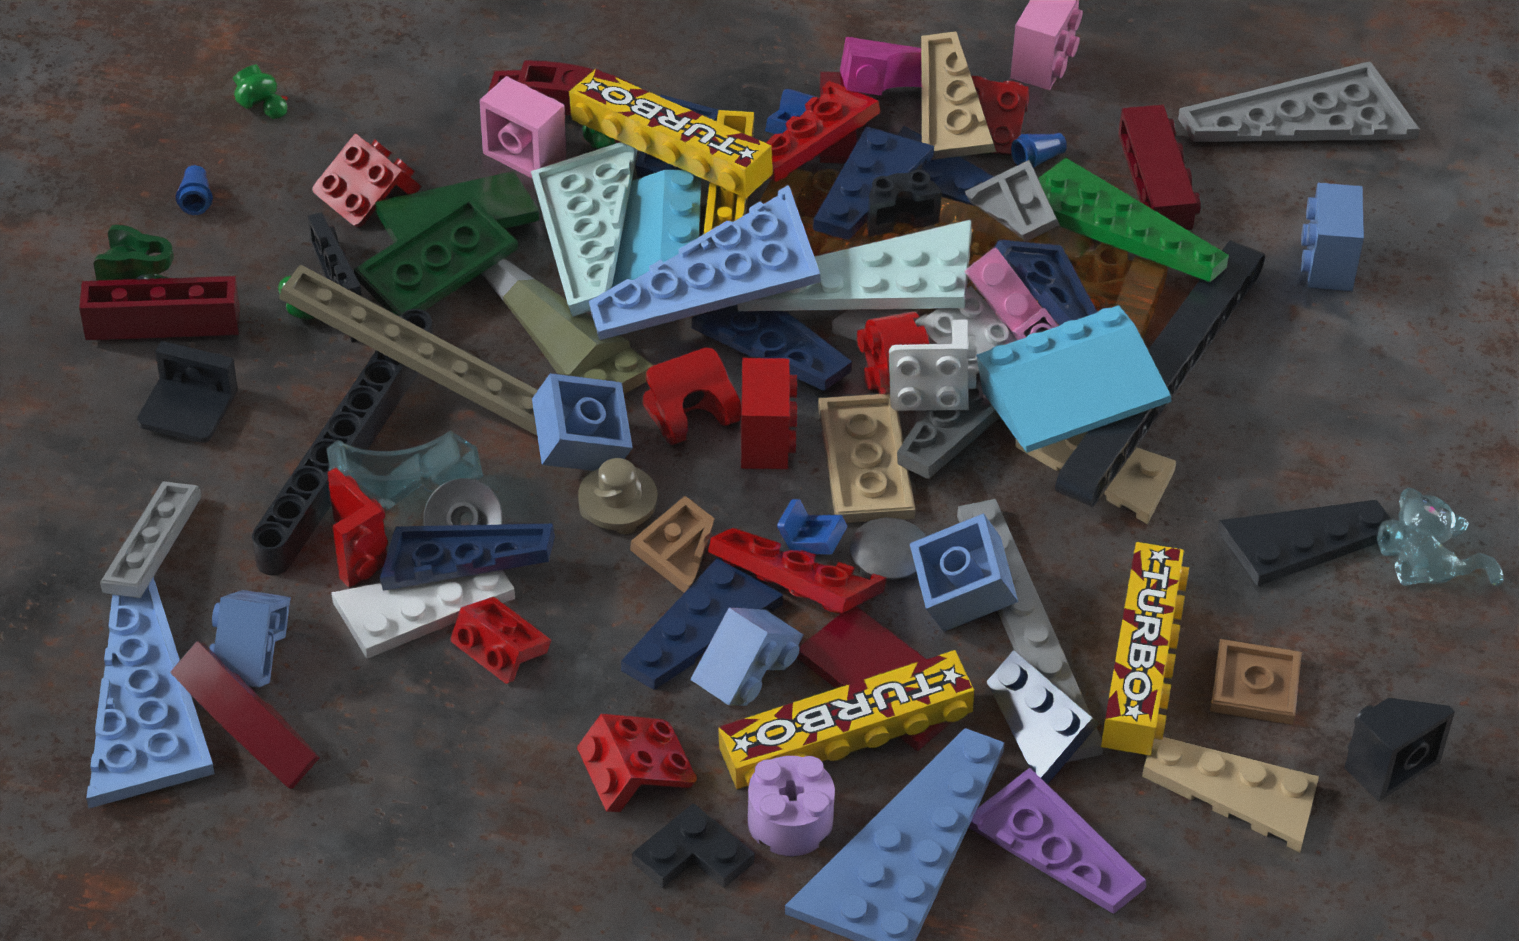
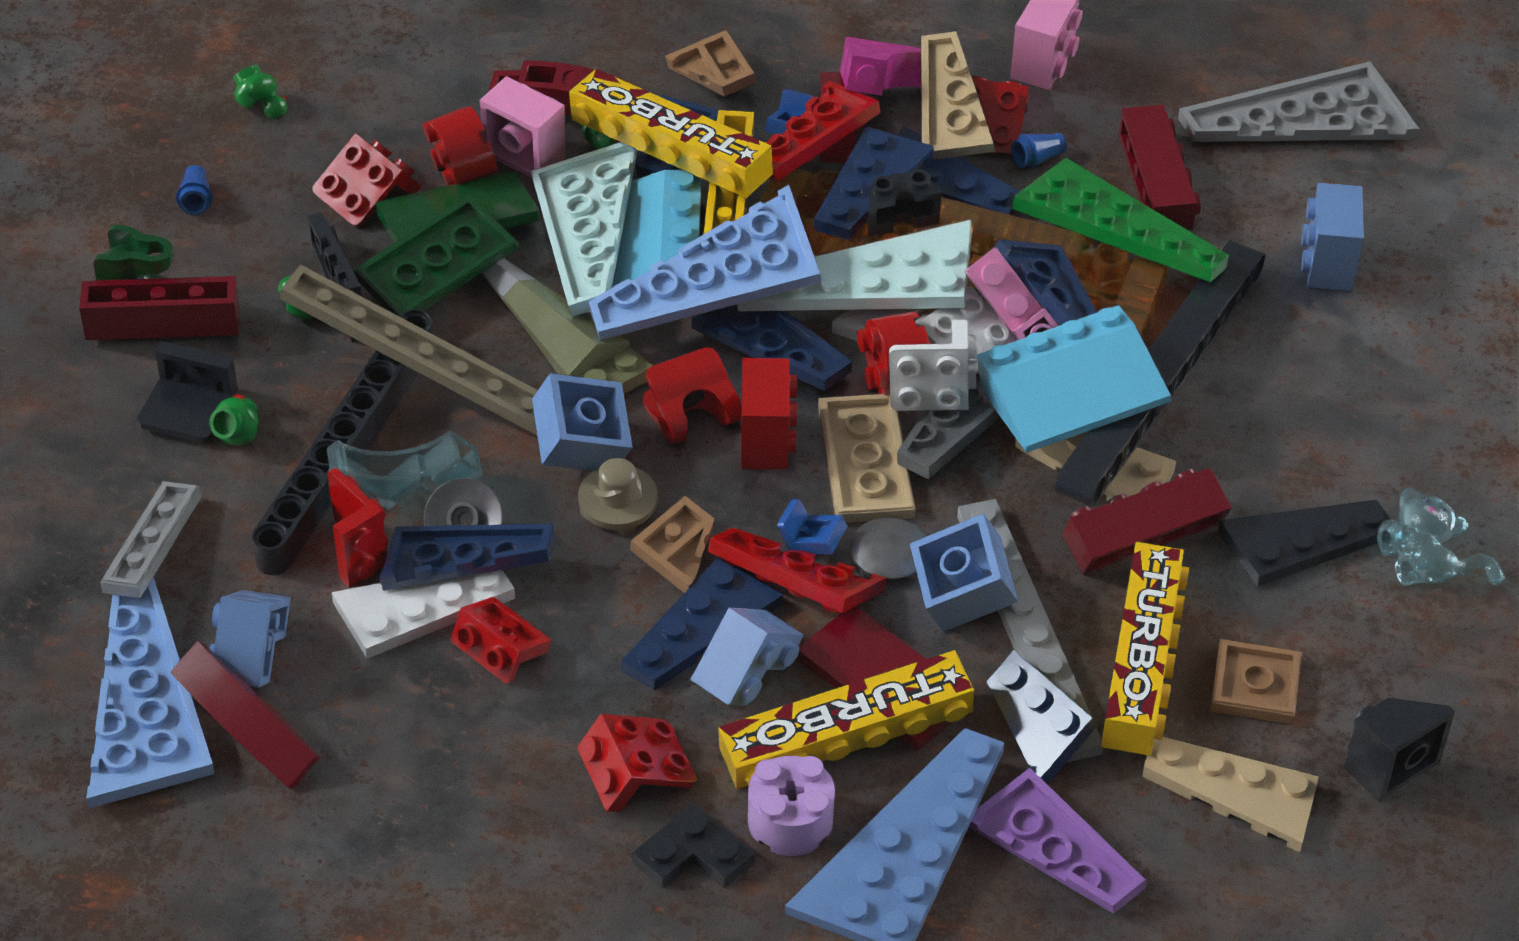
light grey wing [965,160,1059,241] -> none
none -> green animal [210,394,259,446]
none -> red brick [422,106,497,186]
none -> medium nougat wing [665,30,756,97]
none -> dark red brick [1062,467,1232,575]

